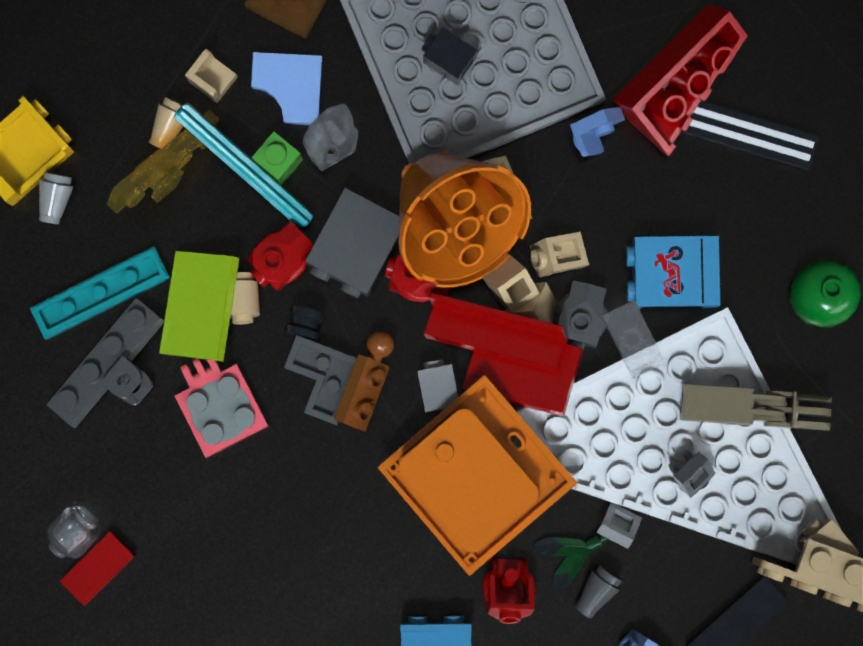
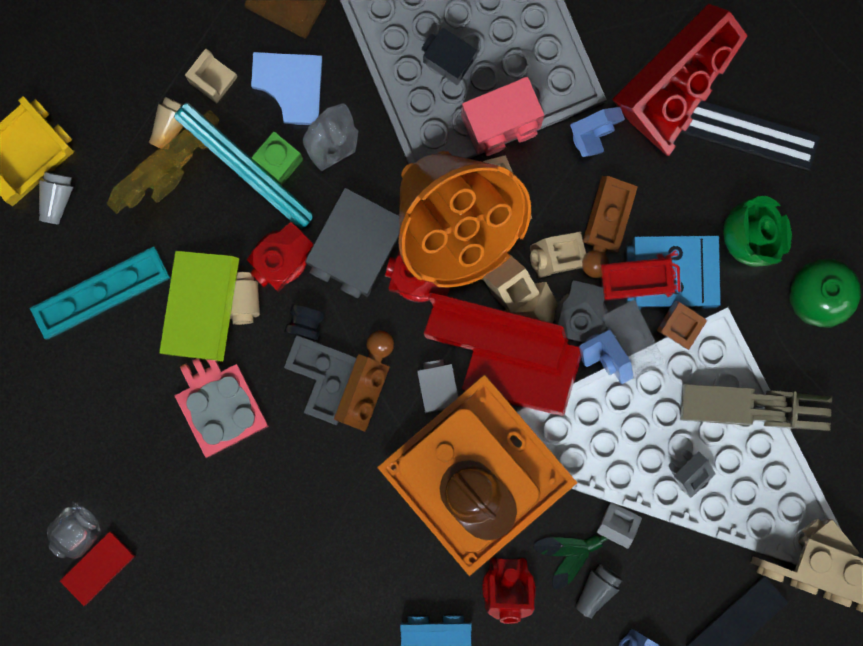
dark grey plate [46,298,164,428] -> none
none -> reddish brown piece [439,460,517,540]
none -> coral brick [461,76,545,156]
none -> medium blue bracket [579,330,634,384]
none -> dark orange plate [582,176,638,278]
none -> red tile [600,258,675,300]
none -> dark orange plate [657,301,708,350]
none -> green cylinder [723,196,792,267]

